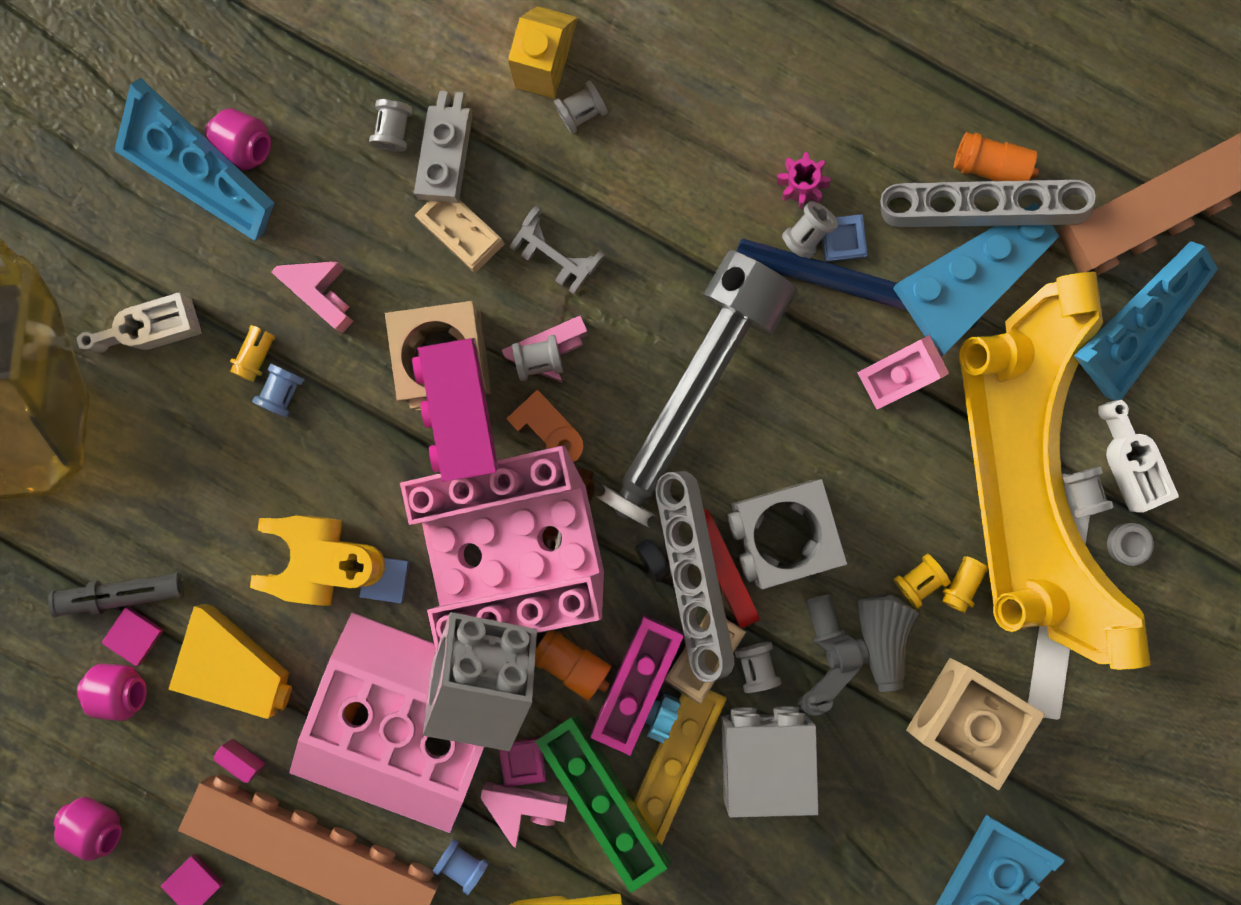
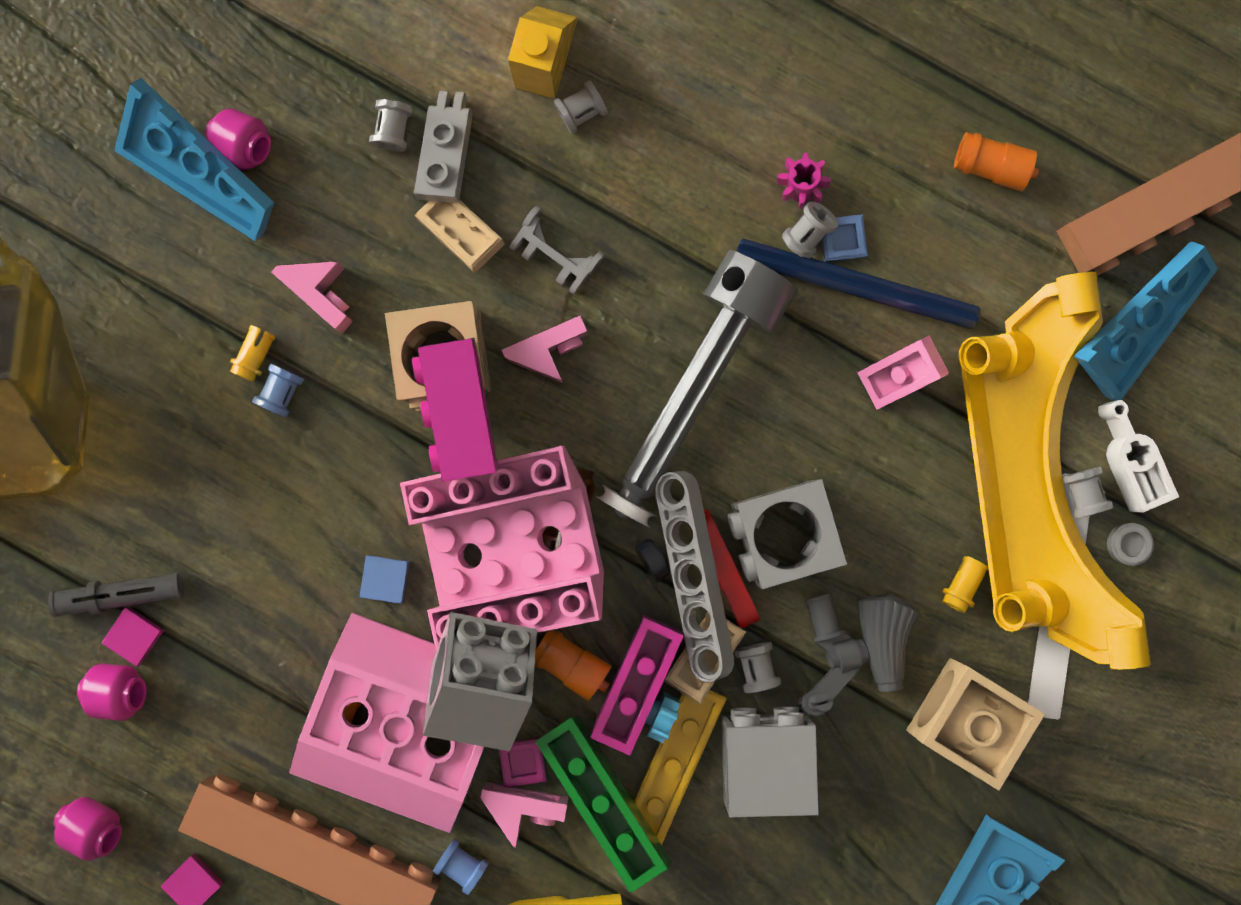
white piece [76,292,202,353] -> none
yellow slope [169,603,292,719] -> none
dark pink tile [213,739,266,783] -> none
yellow piece [250,515,385,606] -> none
orange leg [506,390,584,462] -> none
light grey bush [512,334,563,381] -> none
light grey beam [880,180,1096,227] -> none
dark azure wing [893,202,1060,357] -> none
yellow bush [893,553,951,609] -> none

